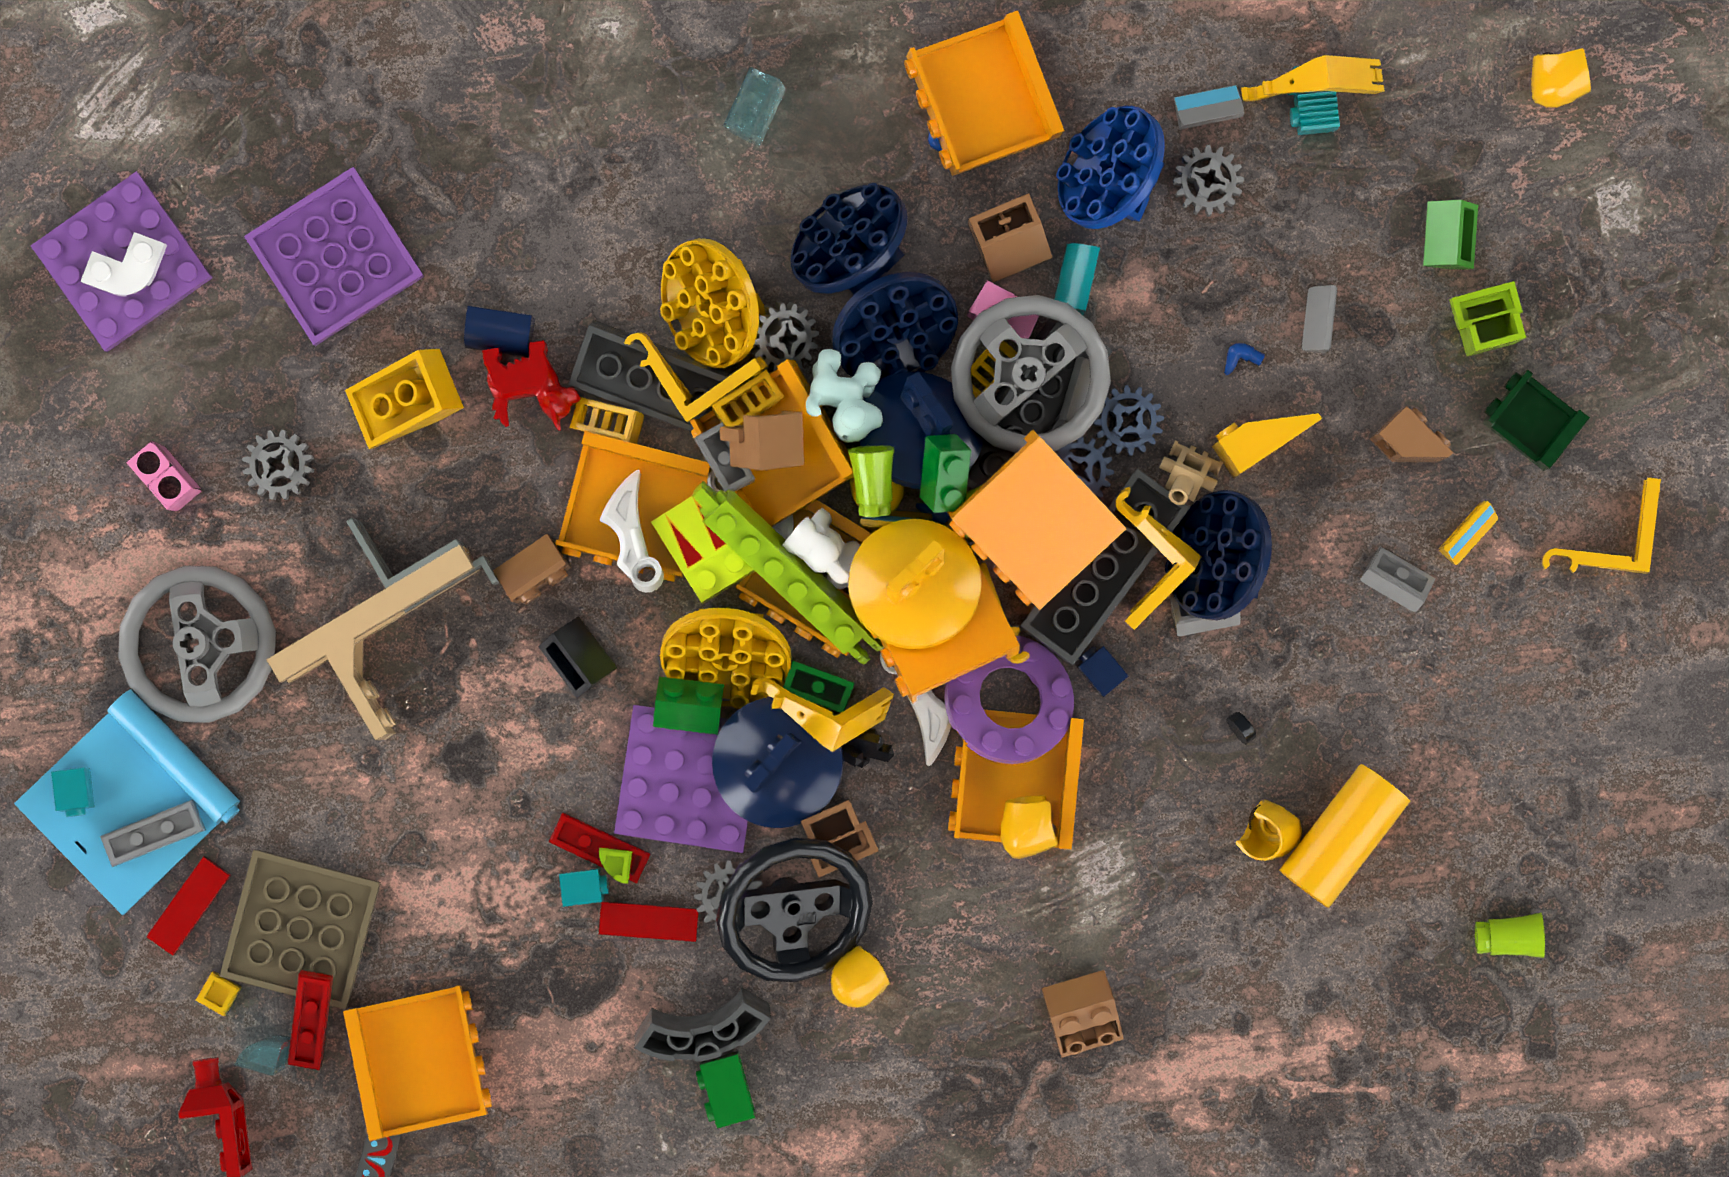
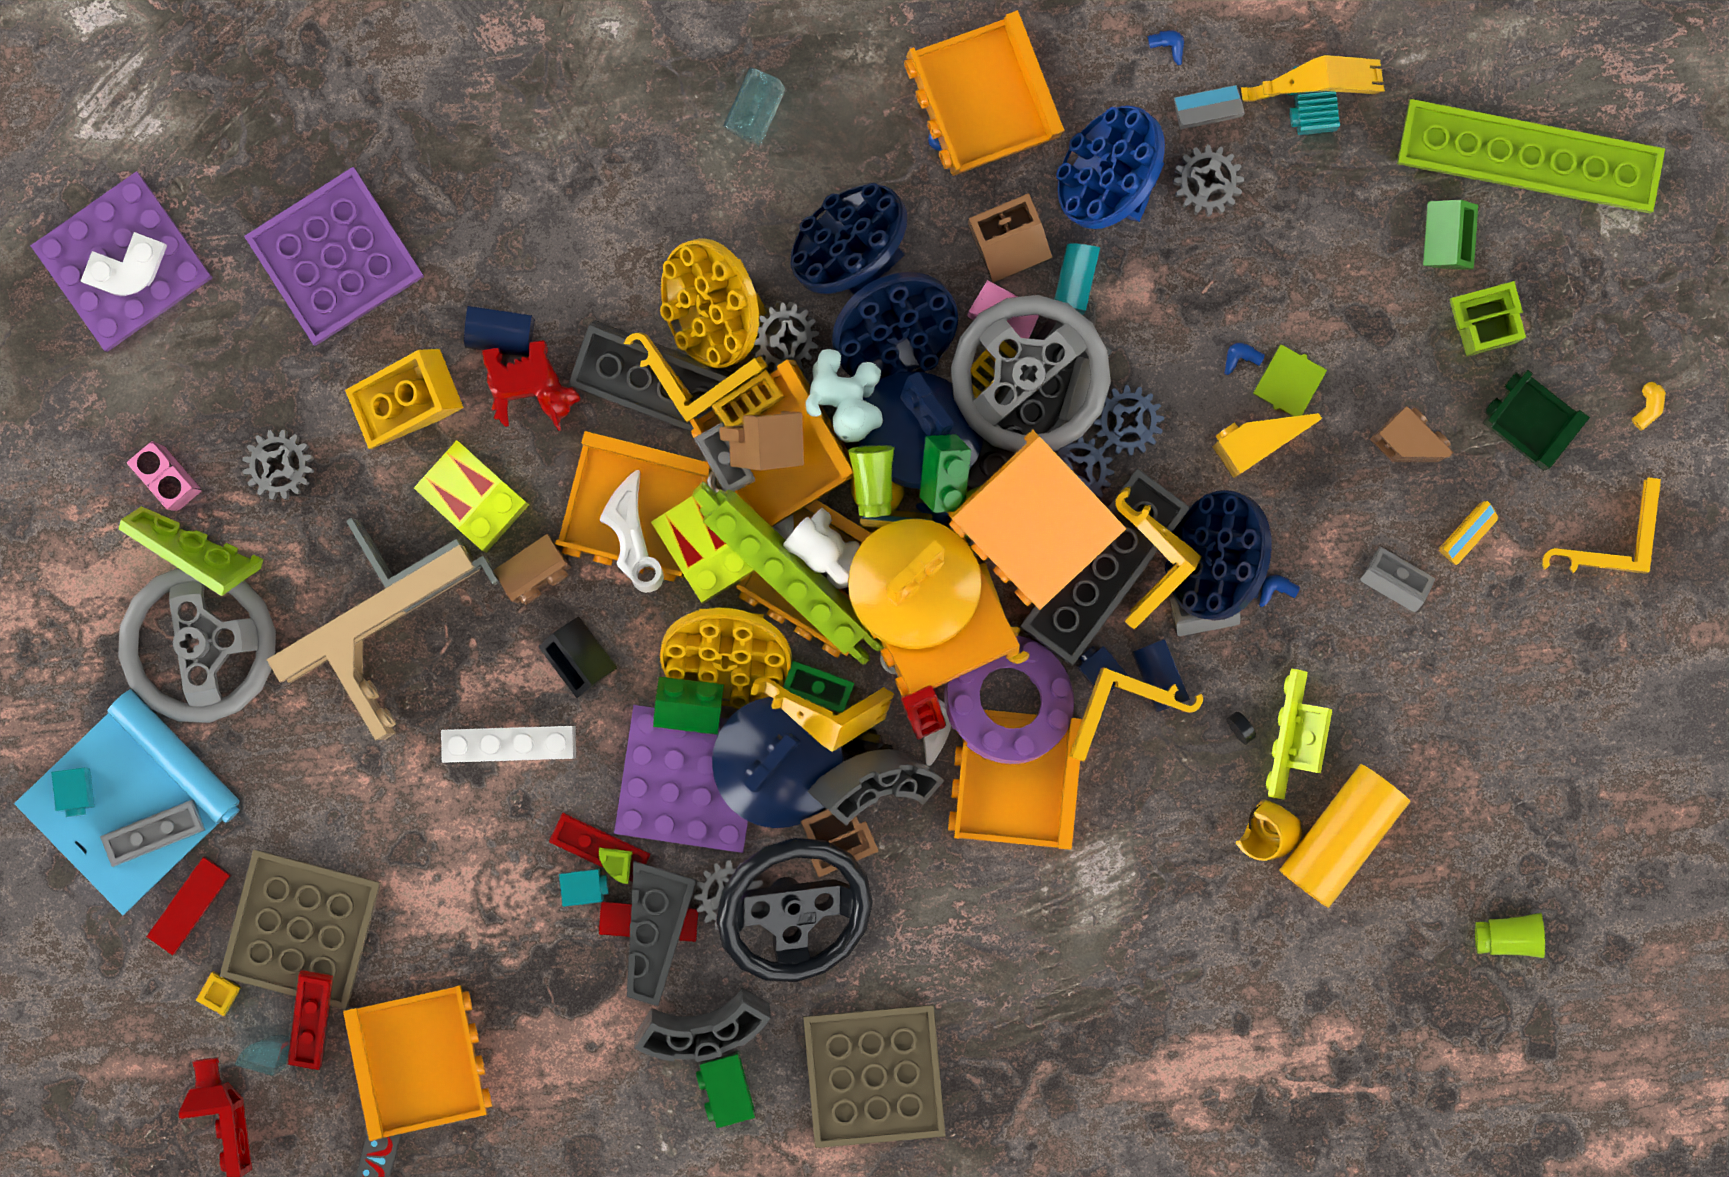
yellow slope [570,397,644,444] -> none
yellow piece [831,946,890,1008] -> none
yellow piece [1000,795,1058,859] -> none
medium nougat slope [1041,970,1124,1058] -> none
tan piece [1159,440,1223,505] -> none
light grey slope [1302,285,1337,354] -> none
yellow piece [1531,48,1591,108] -> none
none -> lime wing [119,506,264,596]
none -> neon yellow slope [414,440,530,553]
none -> white brick [441,726,576,763]
none -> dark grey wing [627,861,697,1006]
none -> dark tan plate [803,1004,945,1148]
none -> dark grey brick [807,749,944,825]
none -> red tile [901,685,946,740]
none -> yellow hinge [1069,668,1203,762]
none -> dark blue brick [1132,639,1190,712]
none -> blue animal [1147,30,1184,66]
none -> lime piece [1253,344,1327,416]
none -> blue animal [1259,575,1300,607]
none -> neon yellow bracket [1266,668,1333,800]
none -> lime plate [1397,99,1665,214]
none -> yellow arm [1631,381,1666,431]

